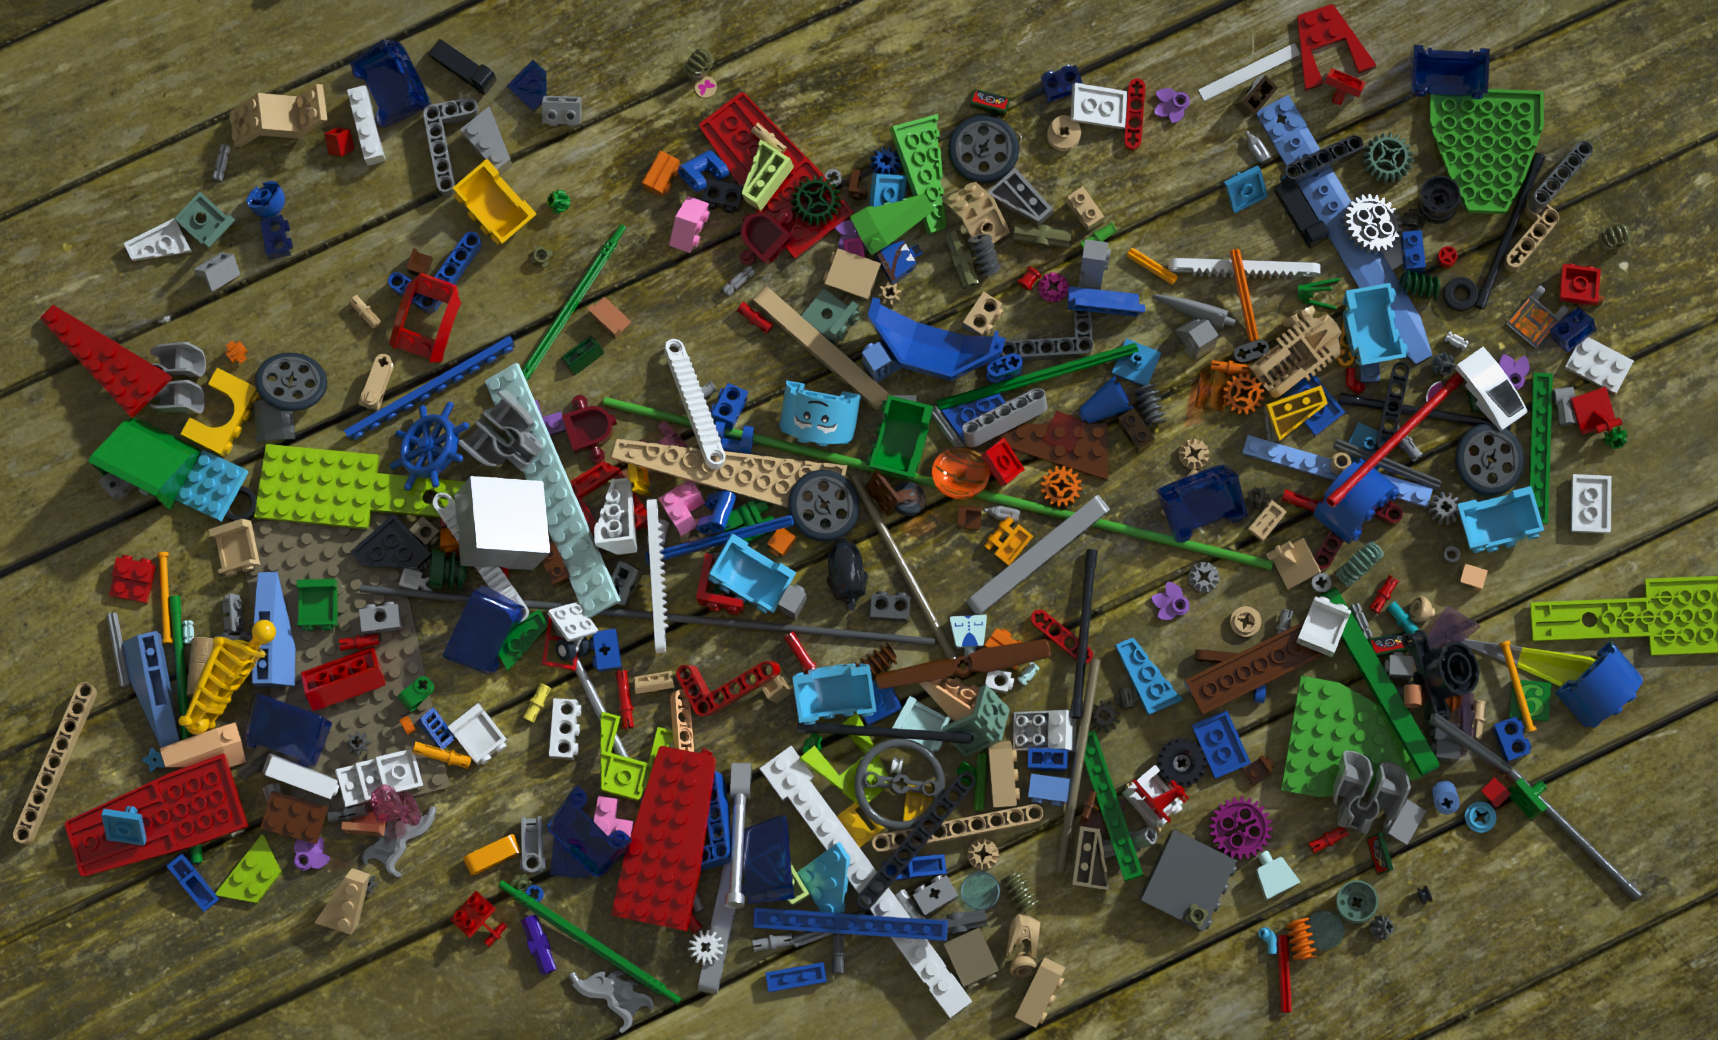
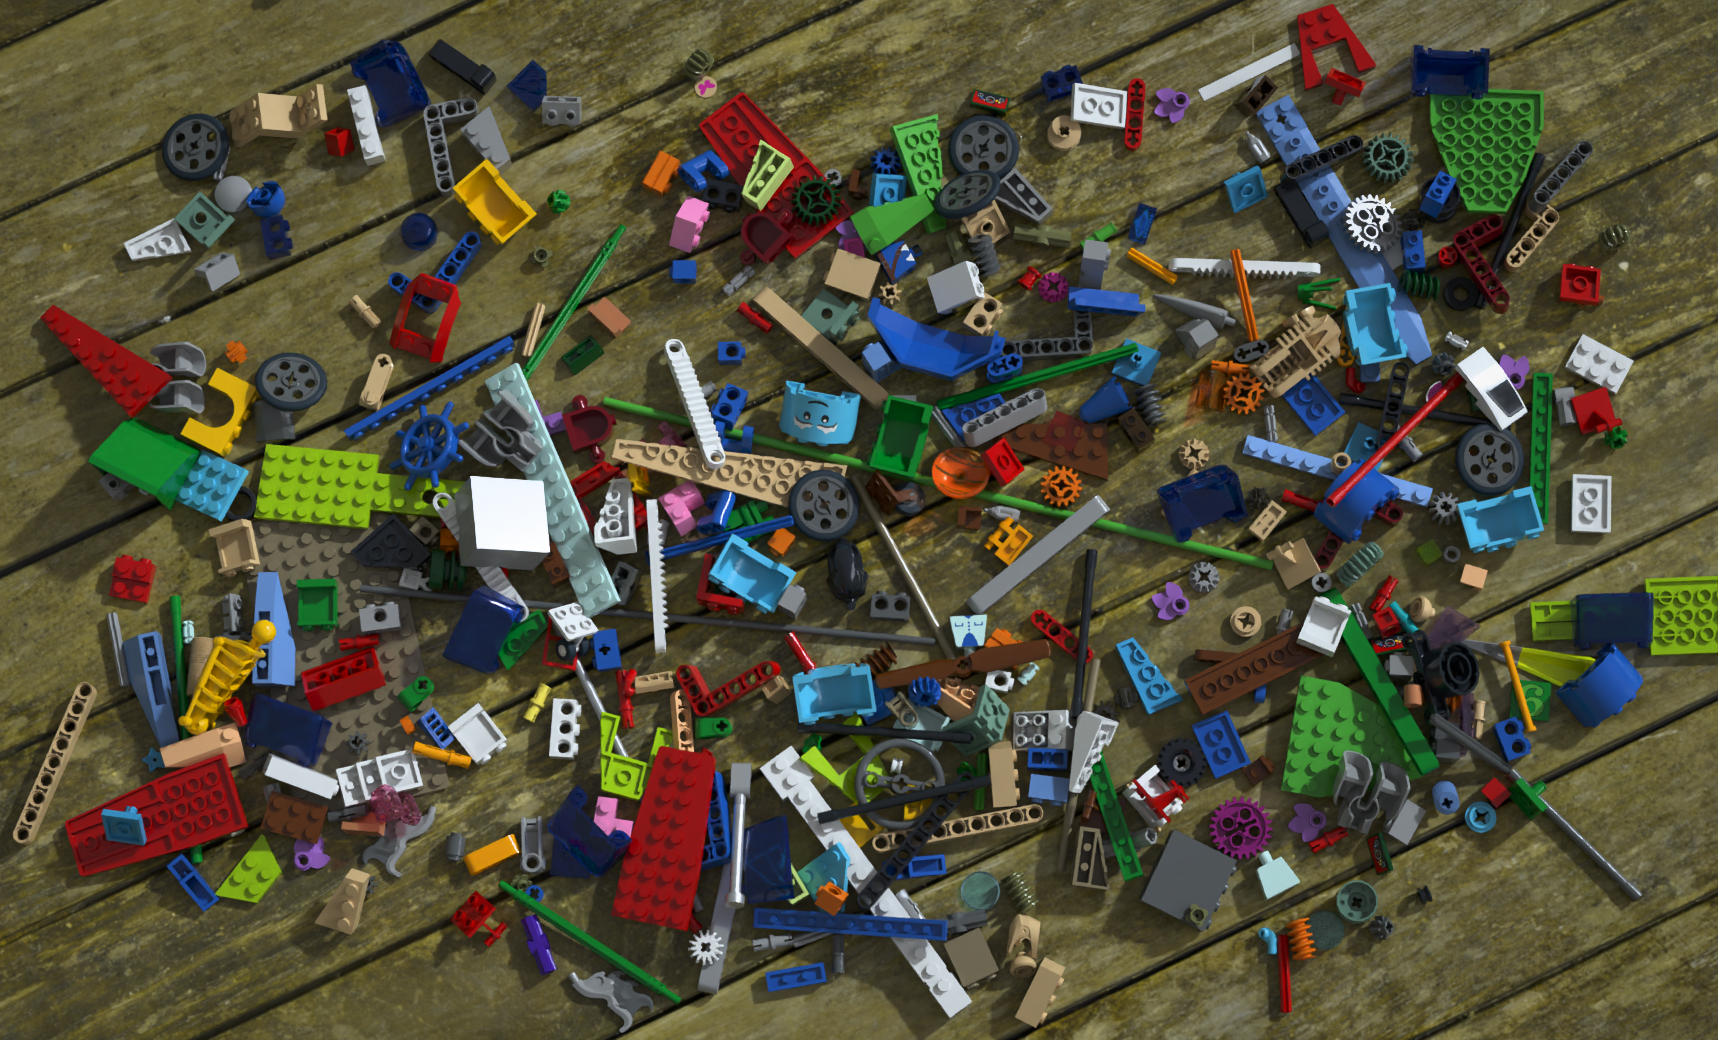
light orange bar [157,552,173,644] -> none
reddish brown panel [406,248,433,276] -> none
tan pin [751,123,787,153] -> none
light grey brick [913,875,959,917] -> none
tan gear [967,839,999,870] -> none
tan brick [1066,186,1104,232] -> none
yellow wedge [1265,386,1328,441] -> none
dark grey axle [1333,439,1441,490] -> none
flag [1506,286,1569,349] -> none
clear blue brick [1549,307,1597,353] -> none
none -> wedge [162,113,229,181]
none -> light grey dish [215,176,252,213]
none -> red cone [224,697,248,727]
none -> clear blue cylinder [400,213,438,251]
none -> dark grey brick [444,832,466,861]
none -> tan axle [521,303,545,358]
none -> red arm [621,669,637,698]
none -> blue brick [669,260,697,284]
none -> green piece [695,717,733,739]
none -> blue brick [718,341,745,365]
none -> orange brick [814,881,849,916]
none -> black piece [817,774,992,824]
none -> dark tan piece [884,691,918,729]
none -> blue gear [908,676,941,708]
none -> white panel [927,261,985,314]
none -> wedge [934,170,1001,219]
none -> white wedge [1069,711,1118,793]
none -> clear blue tile [1127,203,1157,245]
none -> medium lavender plate [1288,803,1327,842]
none -> red brick [1372,606,1400,639]
none -> clear neon green plate [1416,539,1443,566]
none -> blue brick [1419,171,1457,218]
none -> dark red beam [1453,214,1510,314]
none -> clear blue windscreen [1570,592,1654,650]

